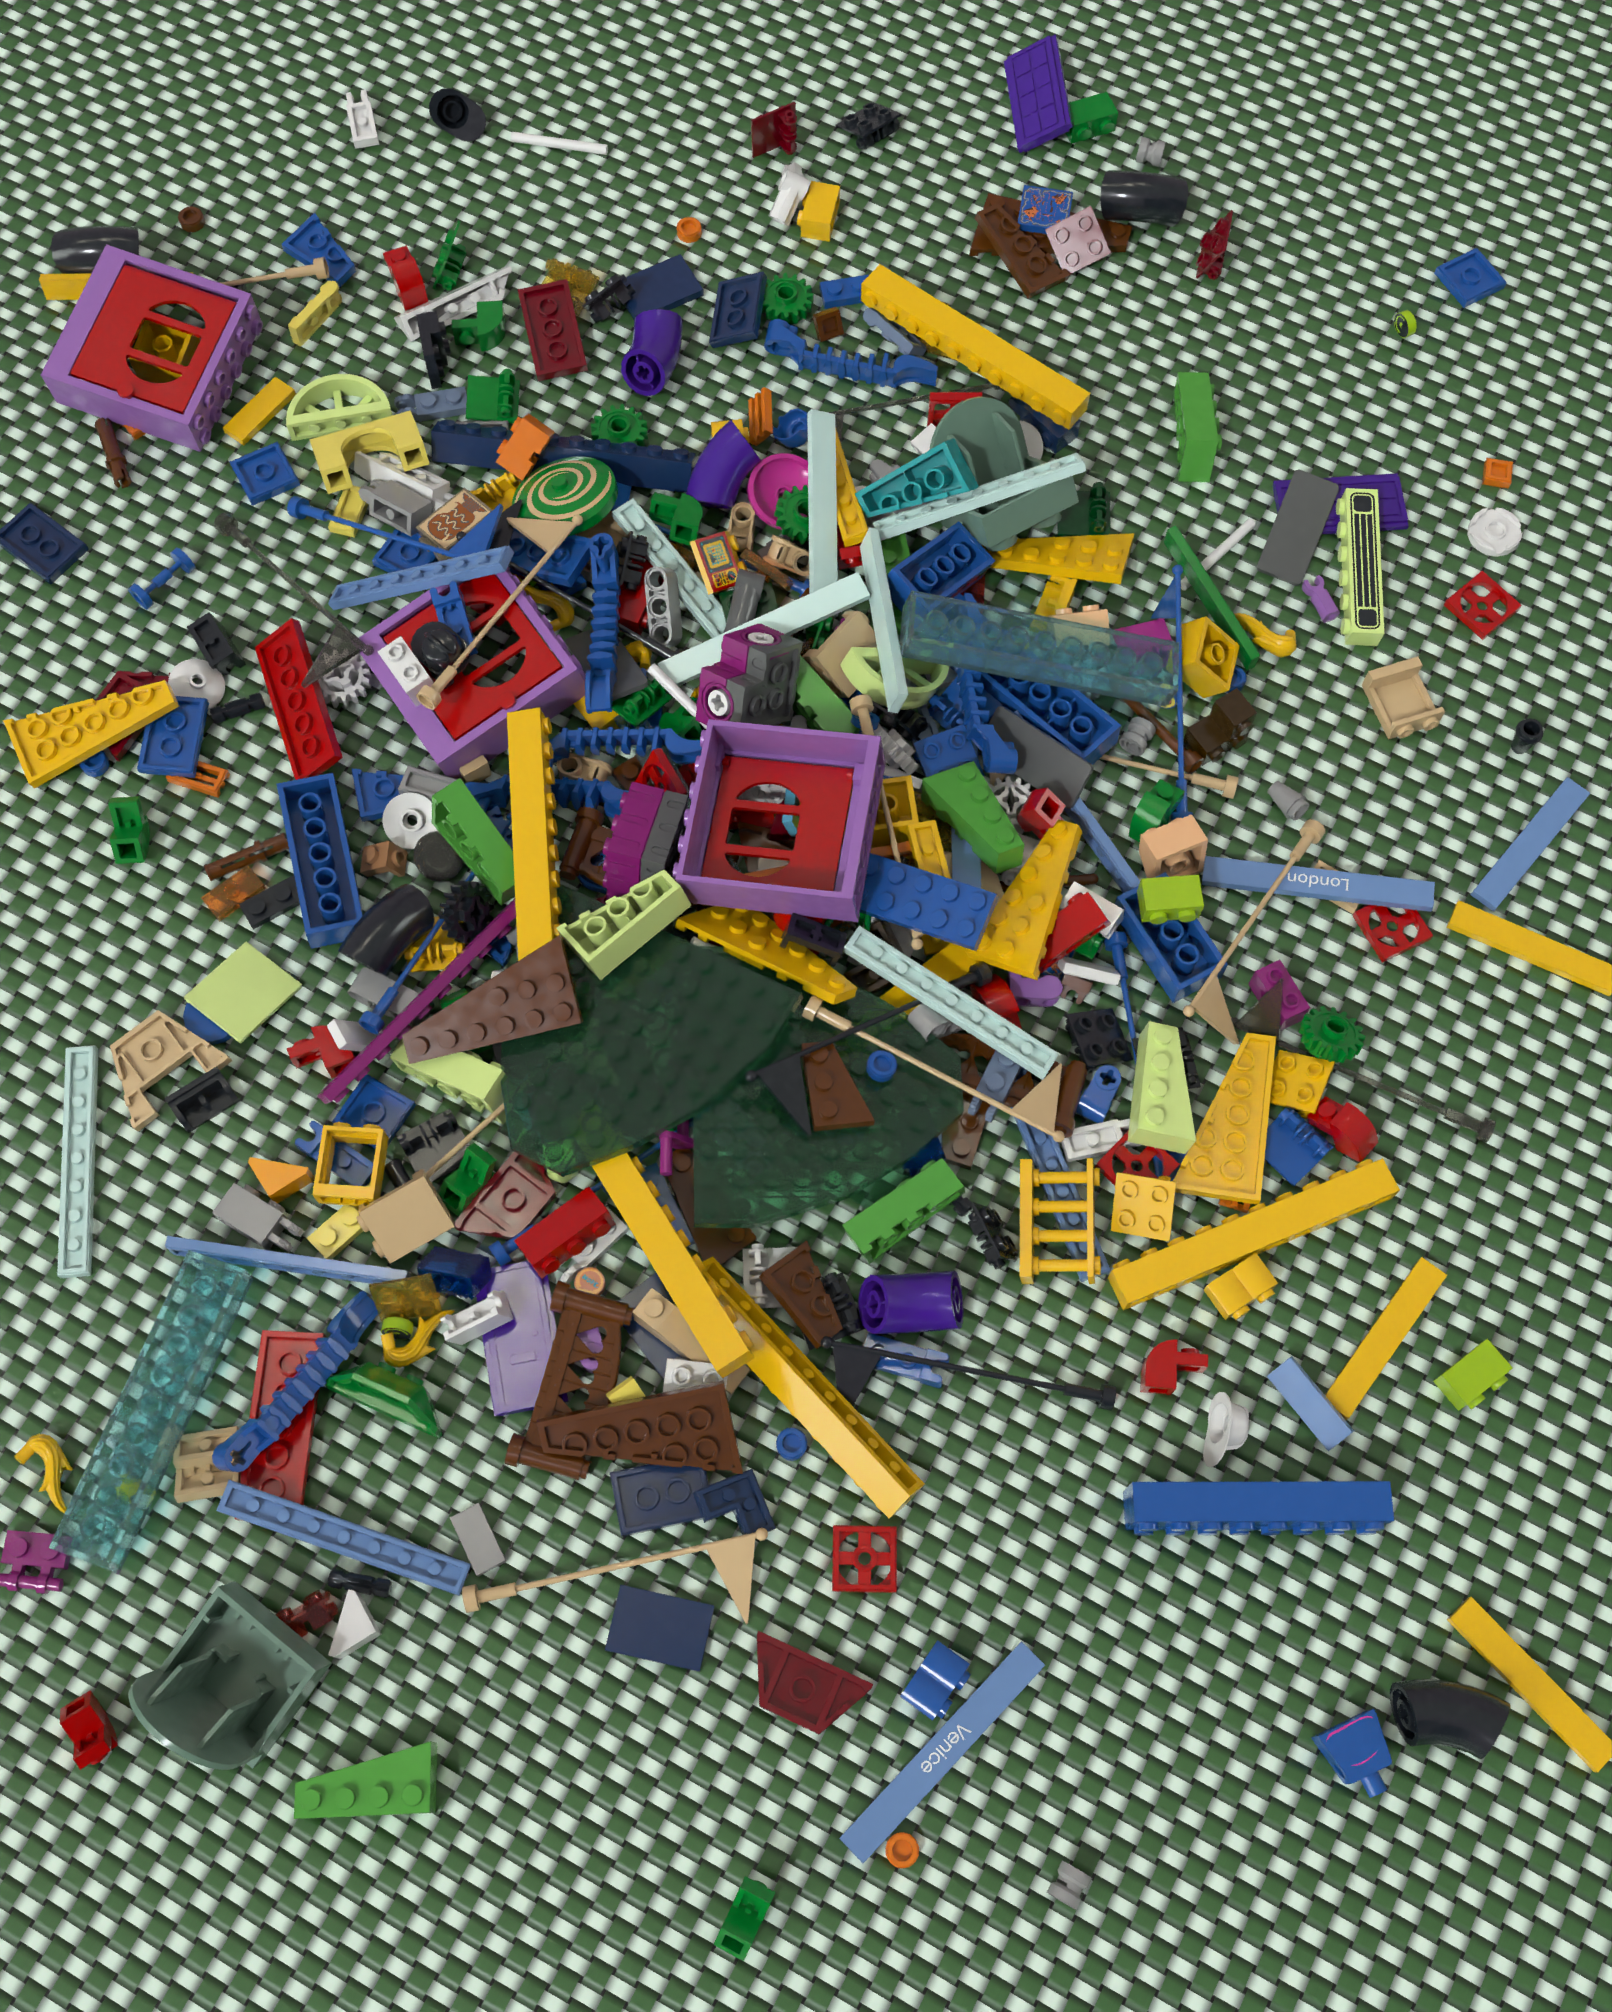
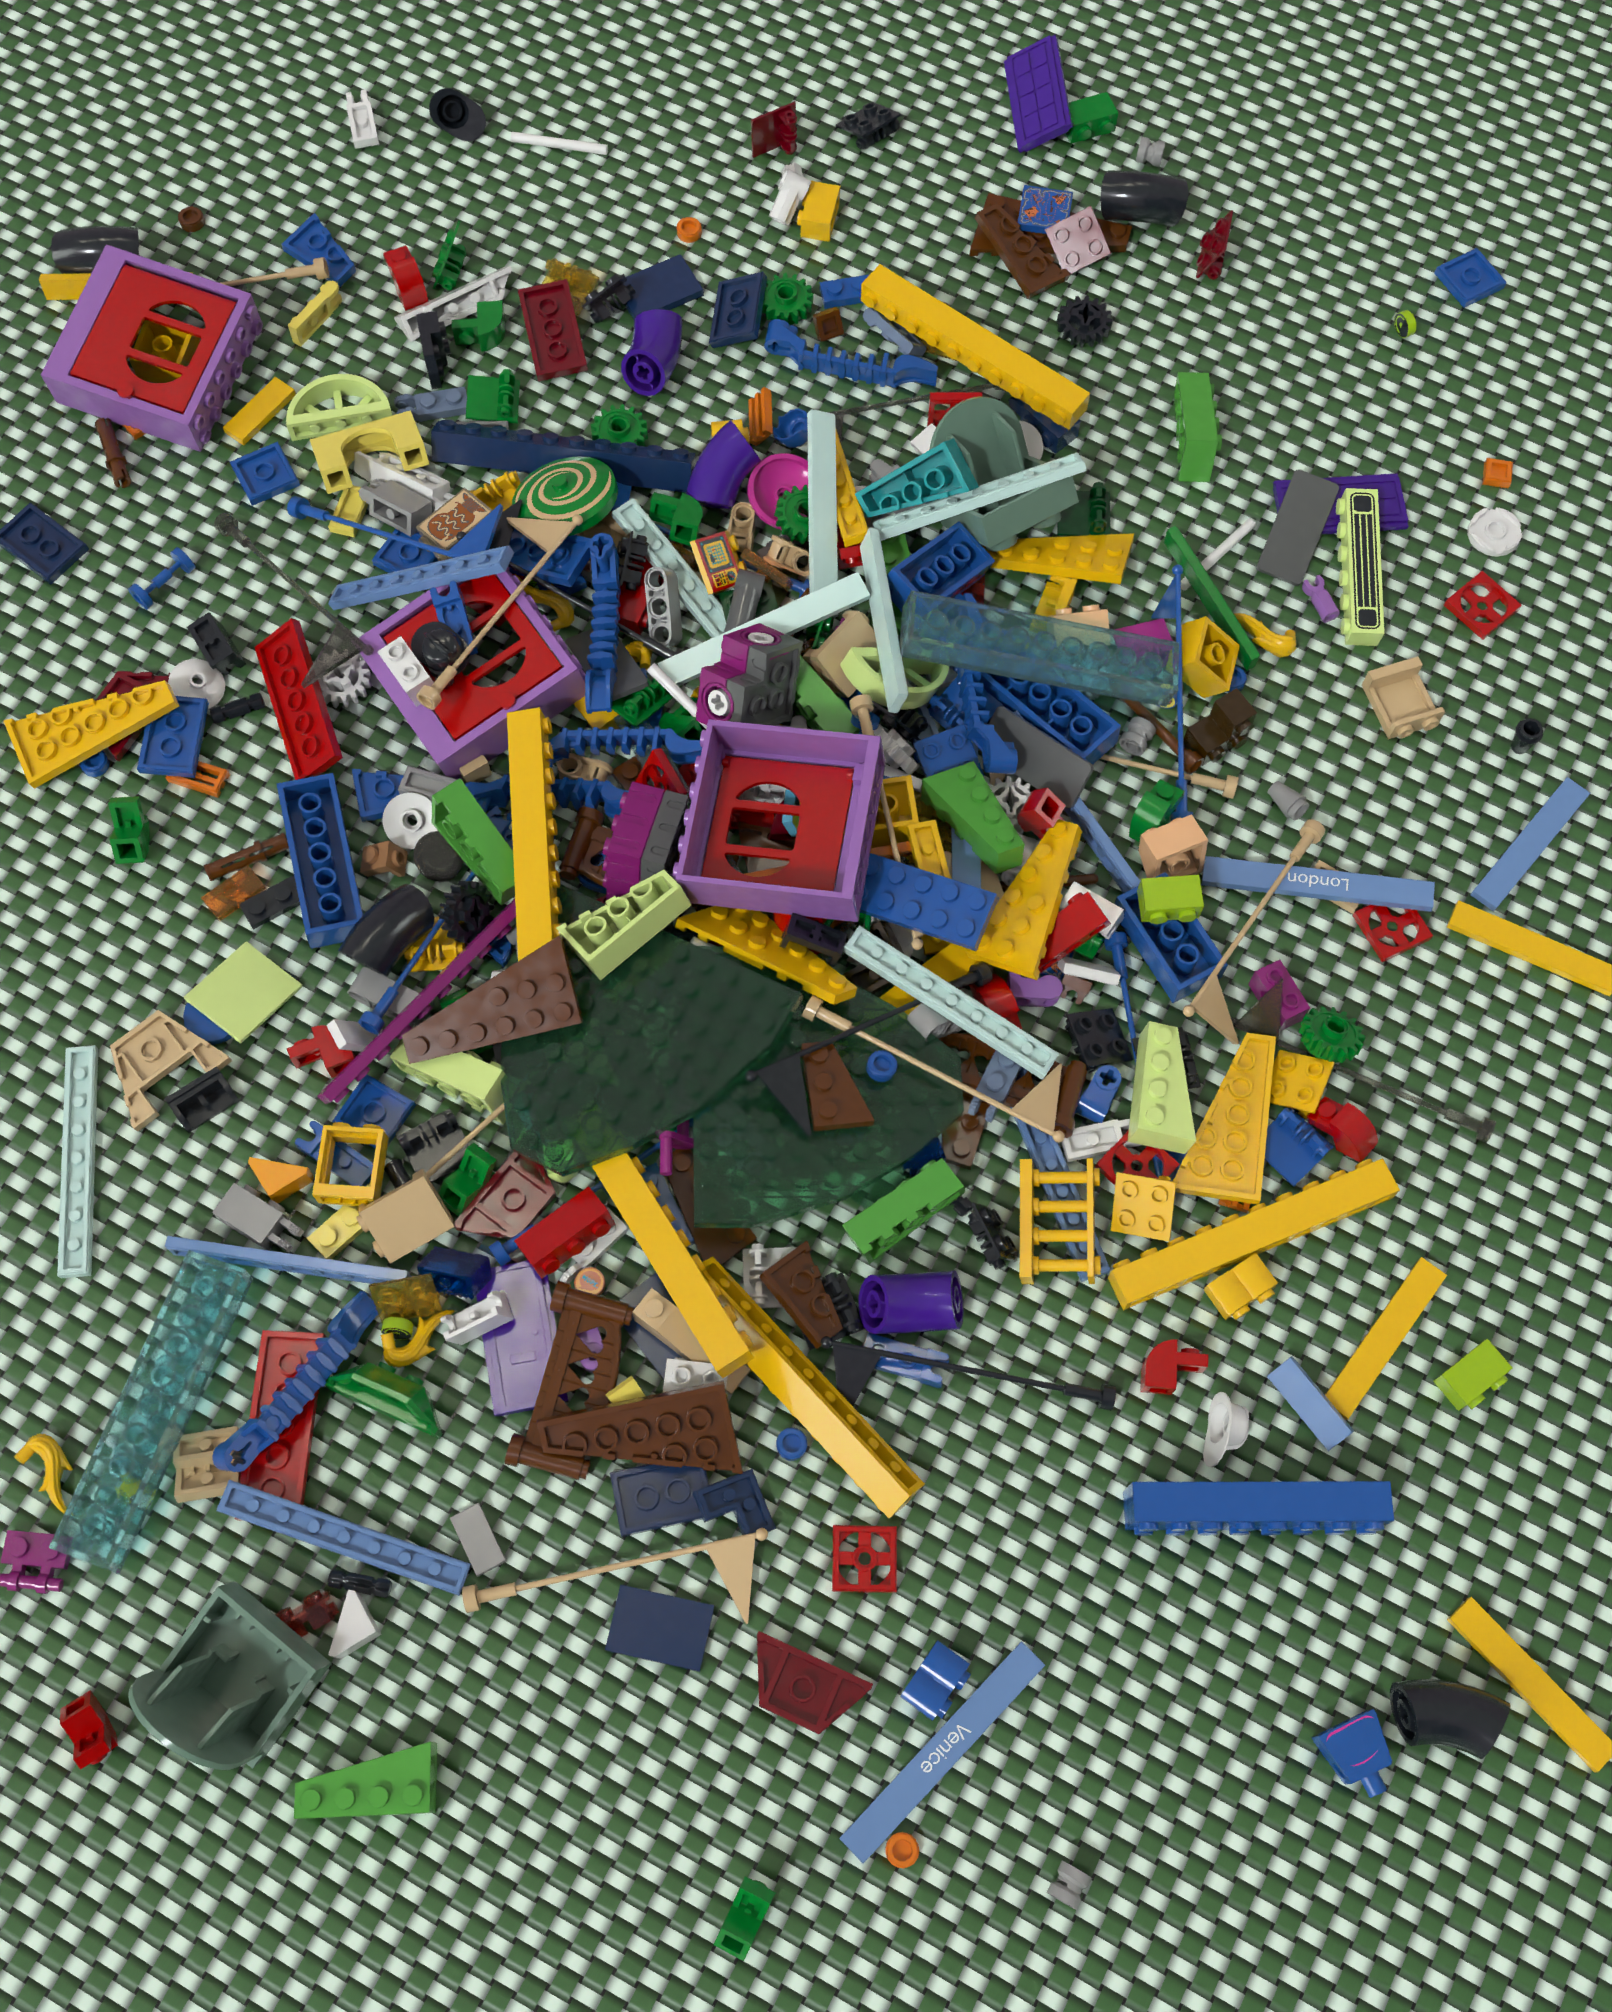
orange brick [496,413,555,481] -> none
none -> black gear [1056,295,1113,348]

